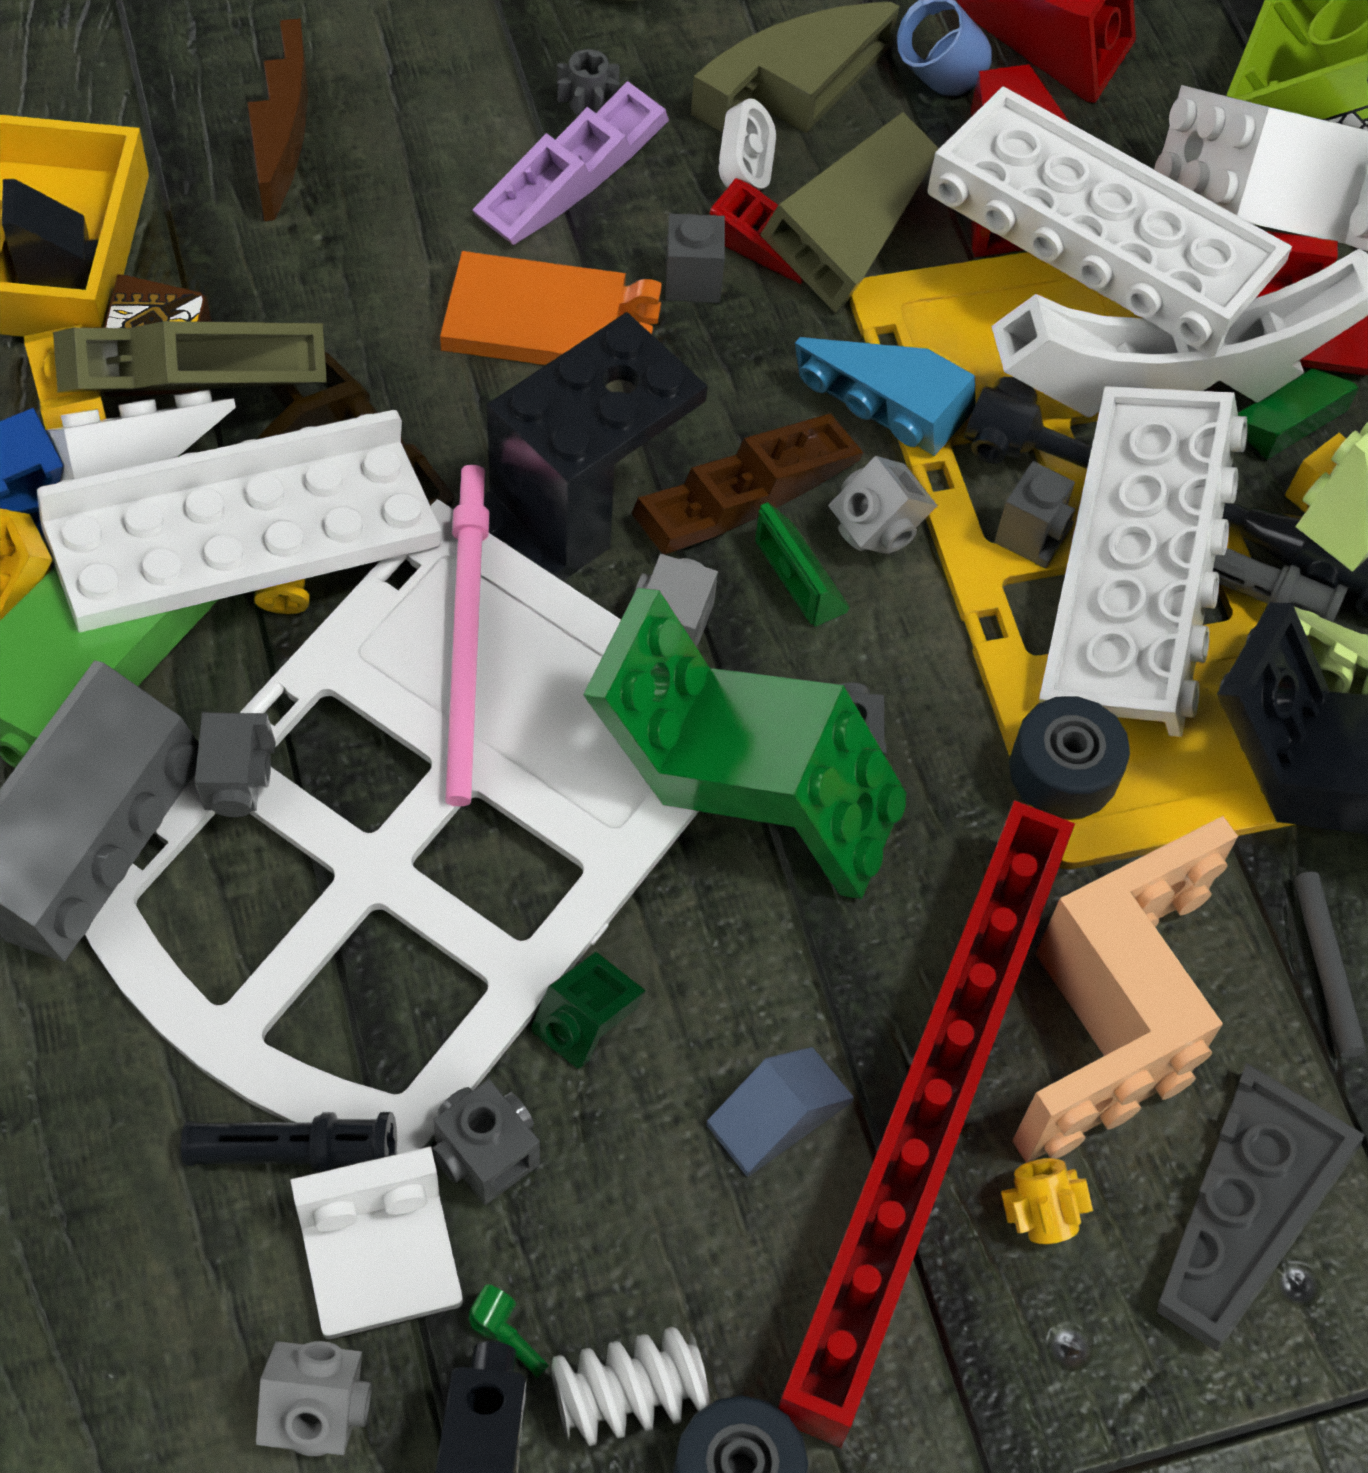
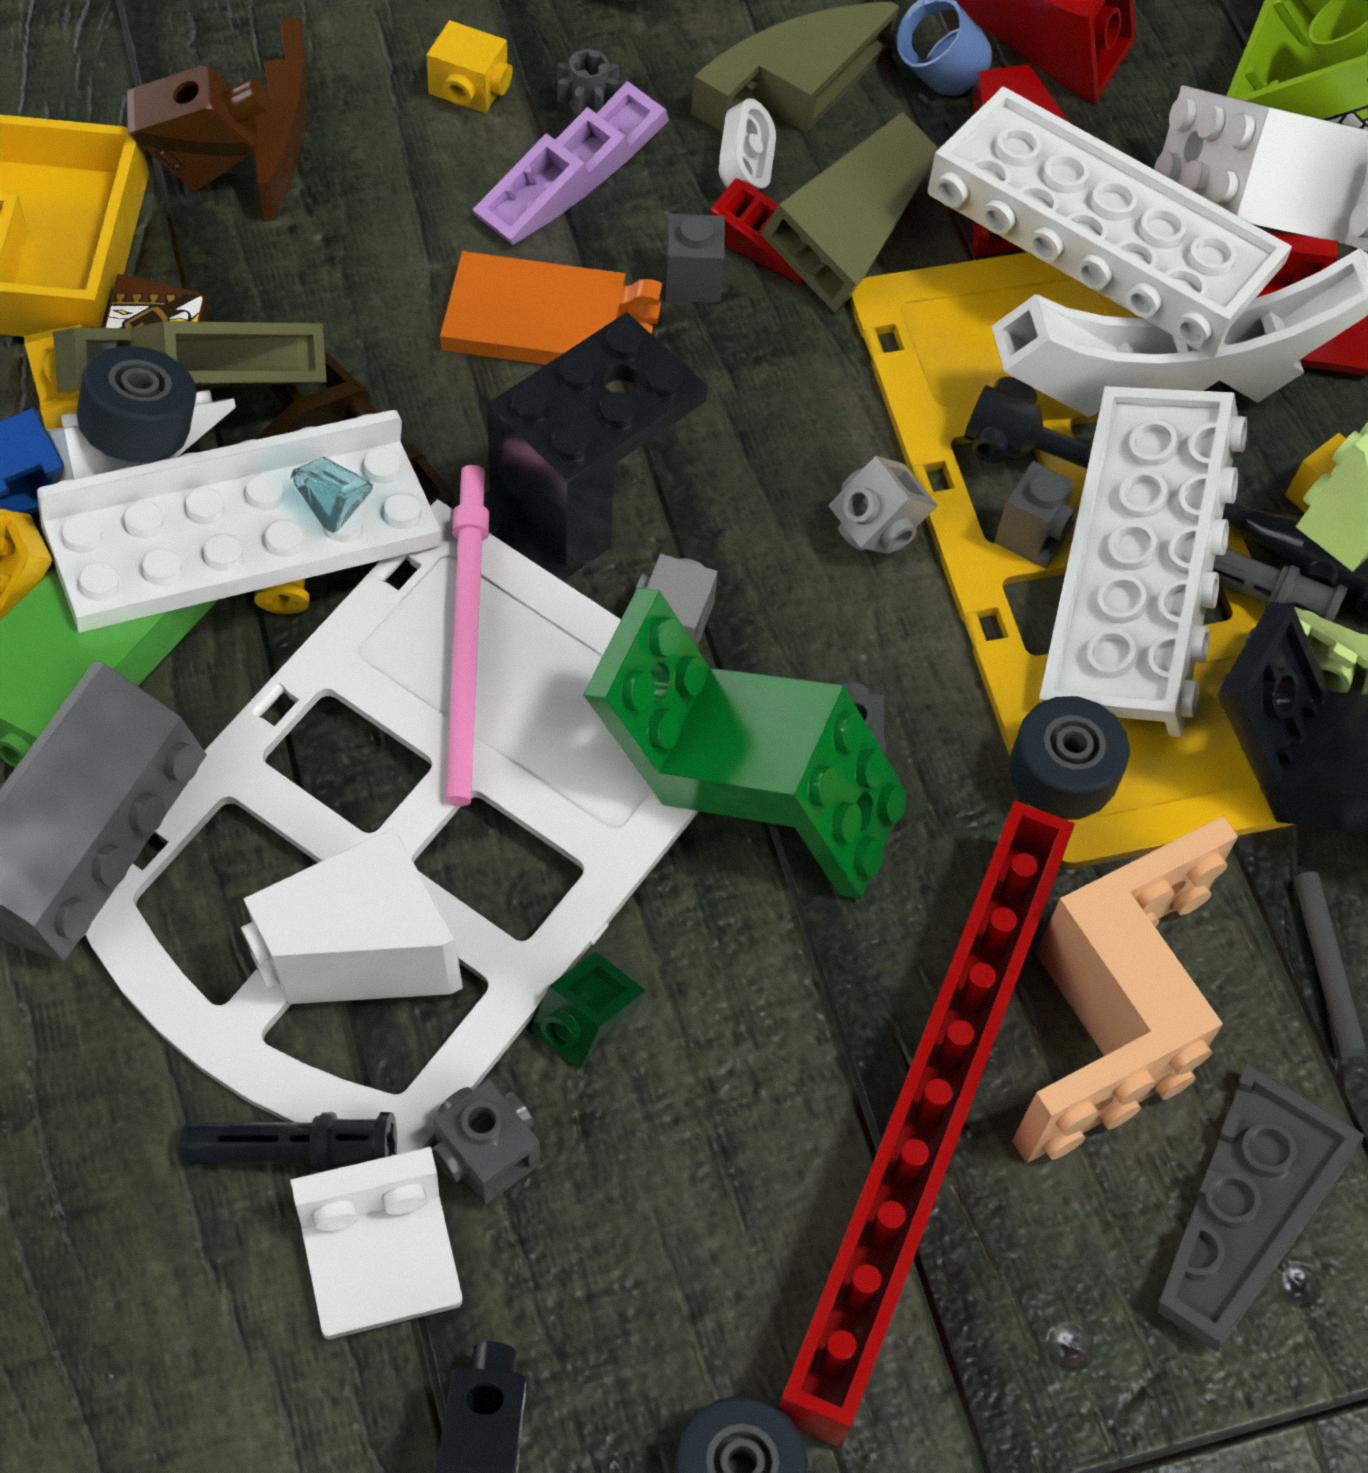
black slope [2,179,99,290] -> none
dark grey brick [195,712,276,817] -> none
light grey brick [256,1341,372,1456] -> none
green hand [469,1284,549,1378] -> none
white piece [551,1327,710,1446] -> none
reddish brown slope [631,413,864,555] -> none
sand blue slope [707,1047,854,1178] -> none
green slope [755,502,850,627] -> none
dark azure slope [795,337,976,456] -> none
yellow gear [1001,1158,1093,1244] -> none
green slope [1238,369,1359,460] -> none
none -> black wheel [77,346,197,462]
none -> reddish brown torso [127,65,270,192]
none -> white slope [241,827,463,1004]
none -> clear light blue slope [290,456,374,533]
none -> yellow brick [426,20,513,113]

